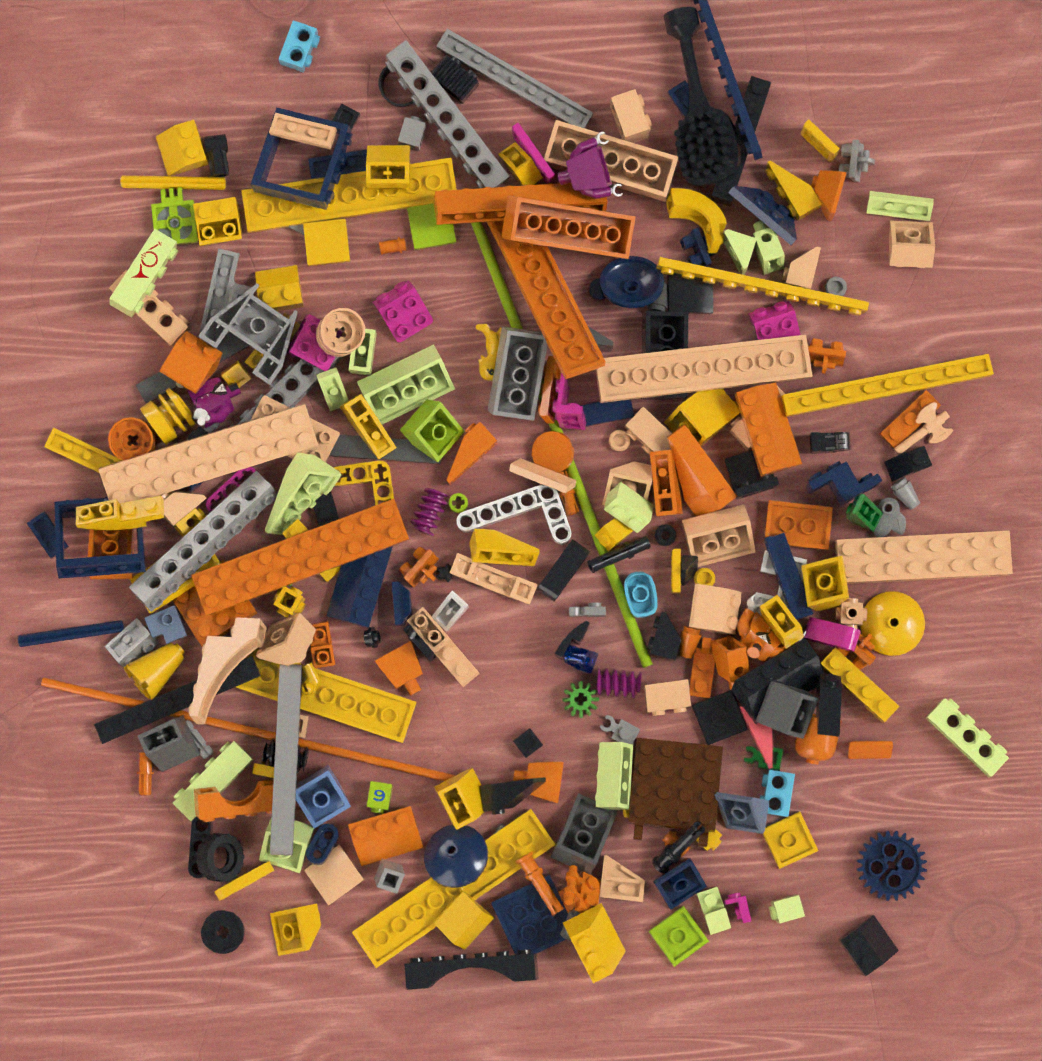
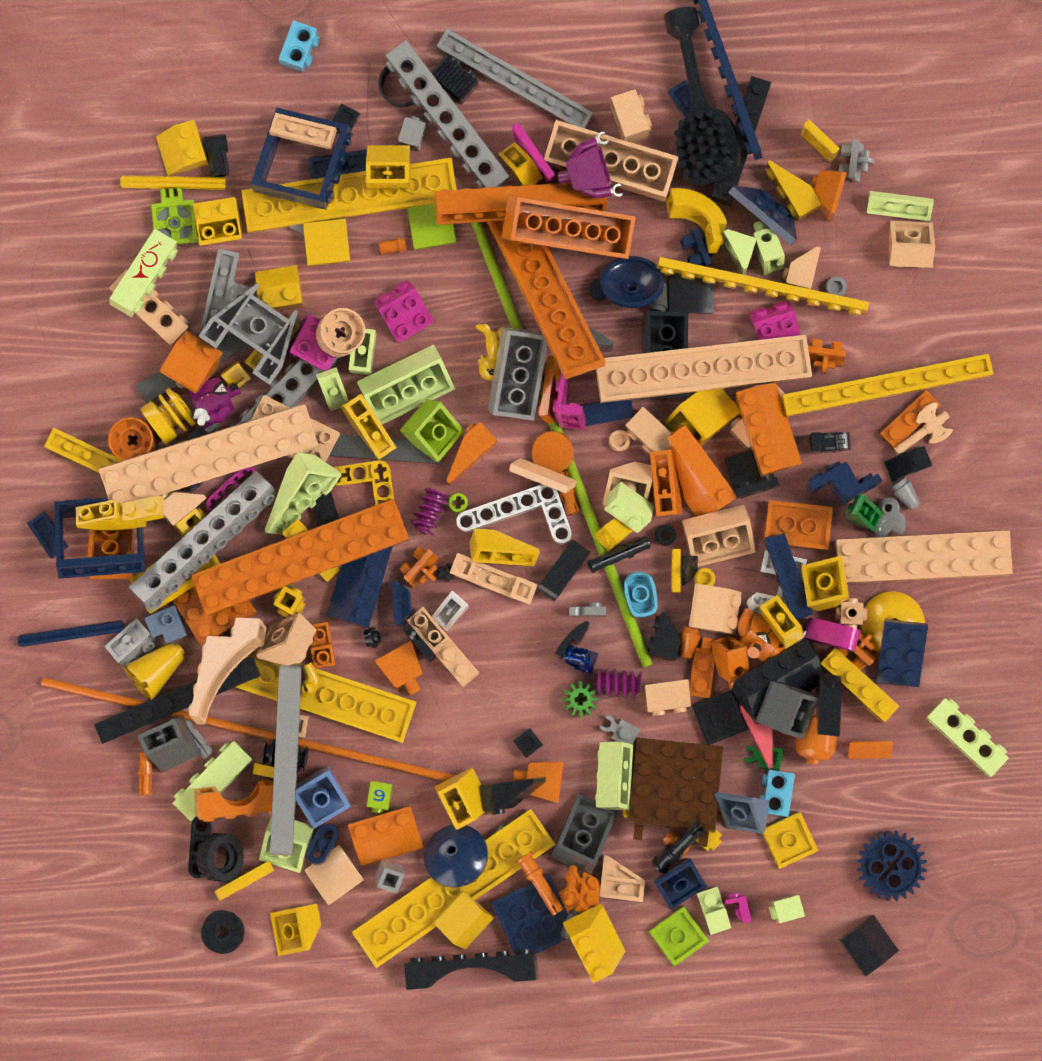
none -> dark blue plate [876,619,928,687]

